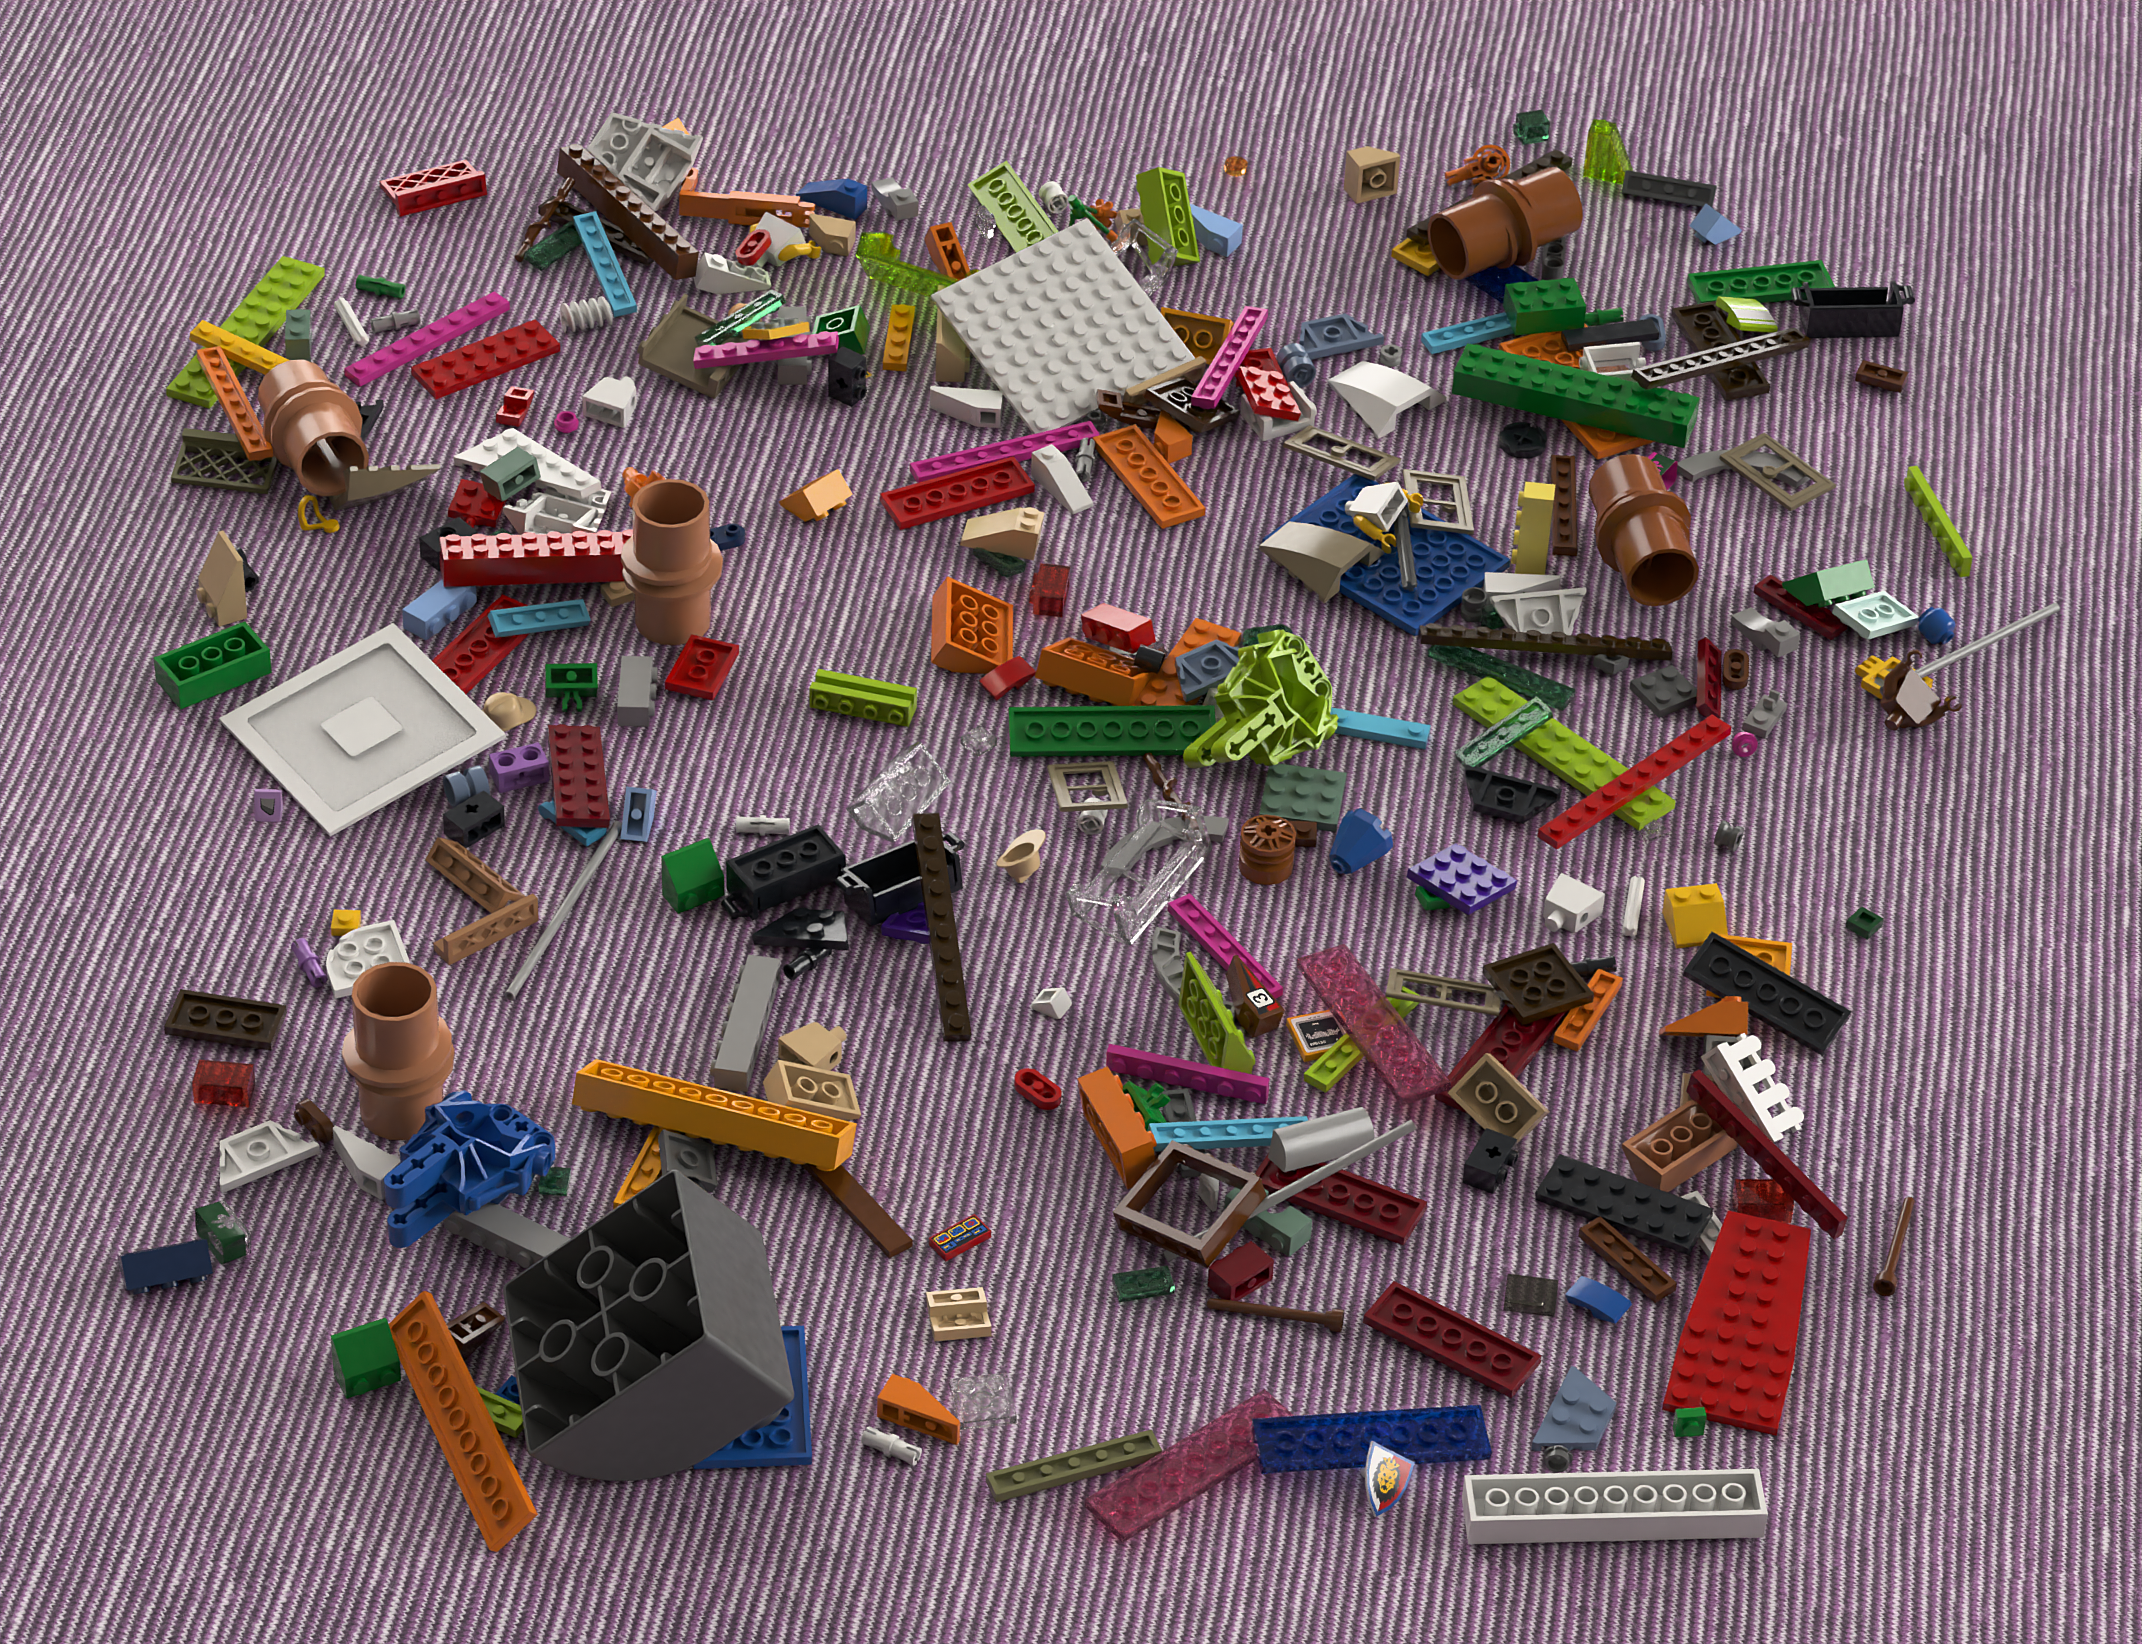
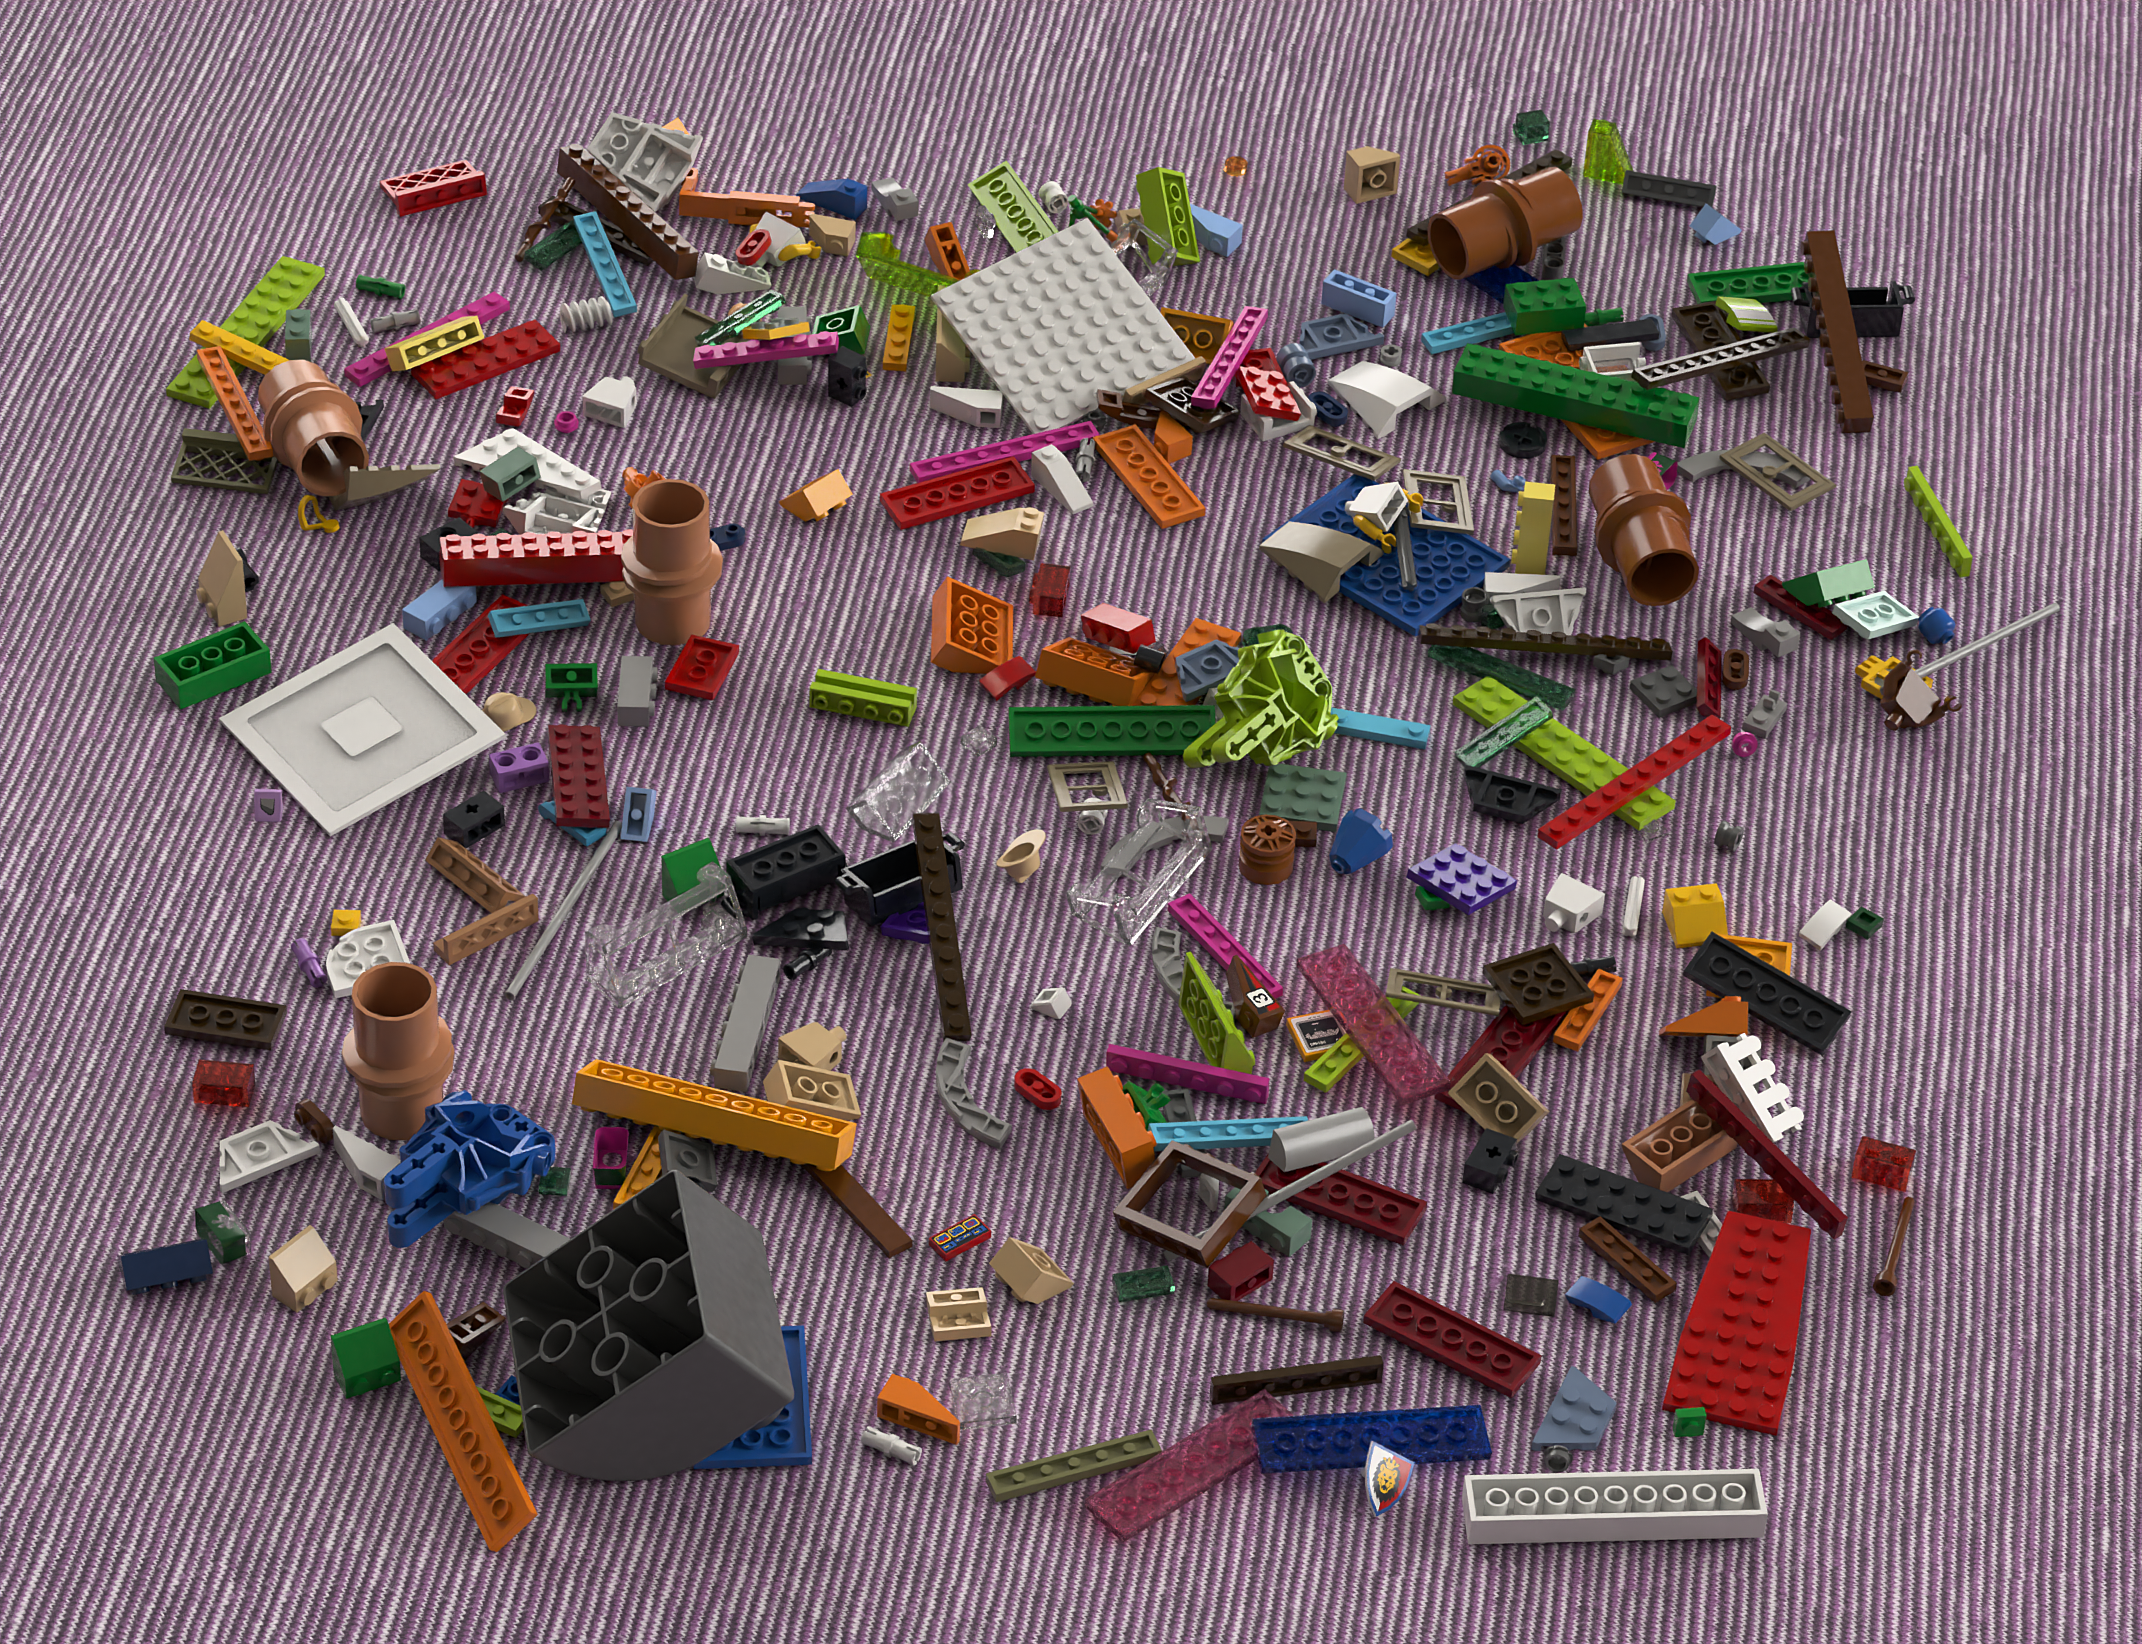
sand blue wheel [443,765,490,808] -> none
none -> tan slope [269,1225,338,1313]
none -> light yellow brick [384,316,484,371]
none -> clear windscreen [585,862,747,1009]
none -> dark pink piece [593,1127,628,1189]
none -> light grey tile [936,1038,1012,1149]
none -> tan slope [989,1237,1074,1304]
none -> dark brown plate [1209,1355,1384,1405]
none -> dark blue plate [1308,392,1348,427]
none -> light blue brick [1321,269,1397,327]
none -> medium blue arm [1490,470,1526,493]
none -> white slope [1799,899,1852,951]
none -> reddish brown brick [1800,230,1874,433]
none -> clear red brick [1851,1136,1916,1192]

